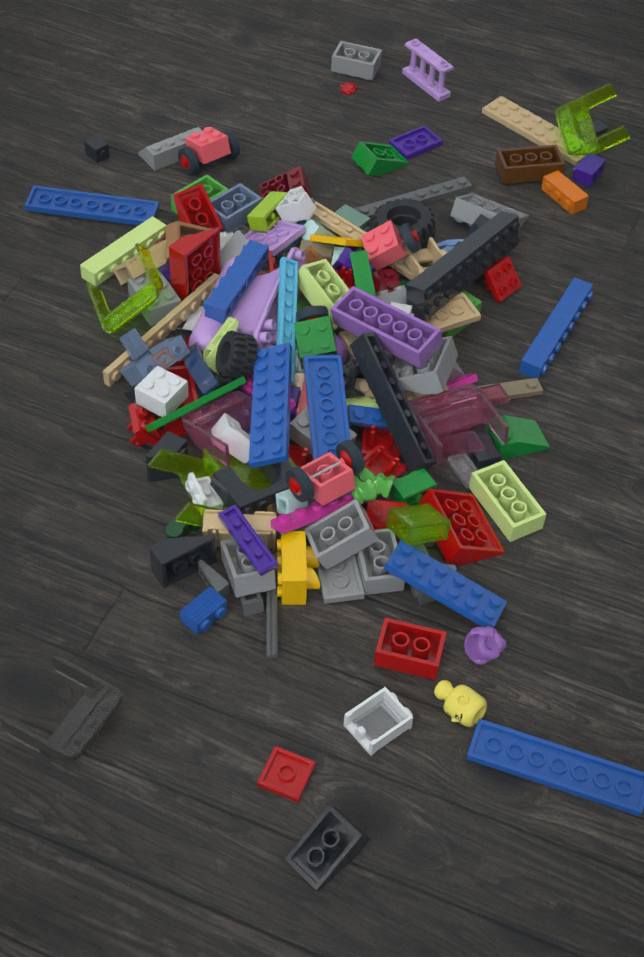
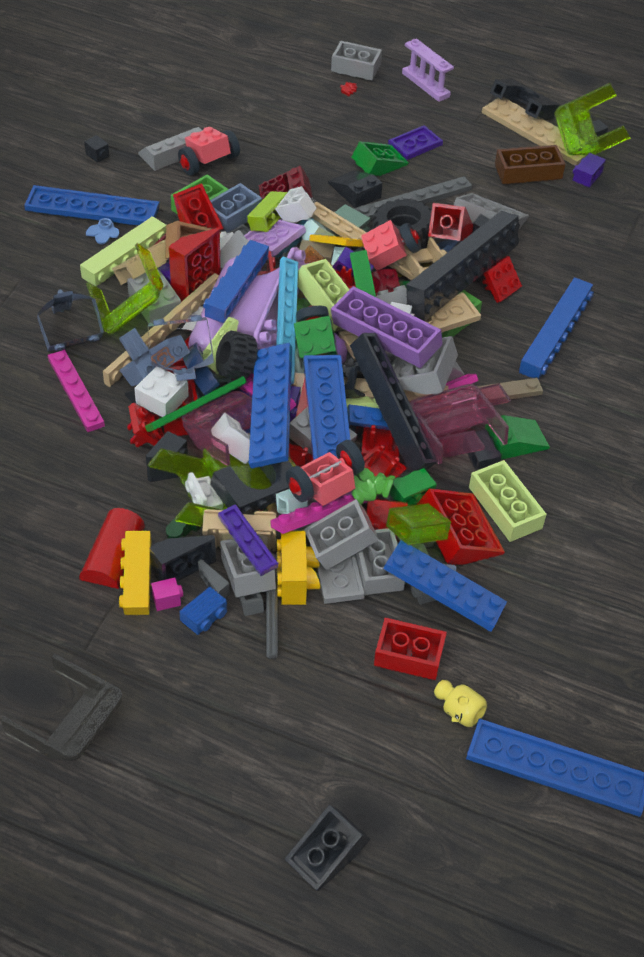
red tile [257,746,316,803] -> none
white window [344,687,413,756] -> none
clear plate [447,452,478,488] -> none
medium lavender hair [464,626,507,665] -> none
orange brick [541,170,589,215] -> none
none -> sand blue piece [37,290,104,351]
none -> dark pink plate [48,350,105,432]
none -> red brick [79,508,145,589]
none -> medium blue plate [86,218,119,244]
none -> yellow brick [119,531,152,615]
none -> sand blue piece [148,315,214,381]
none -> dark pink brick [151,578,183,611]
none -> black slope [328,170,382,208]
none -> red slope [428,203,473,241]
none -> black arch [490,79,560,119]

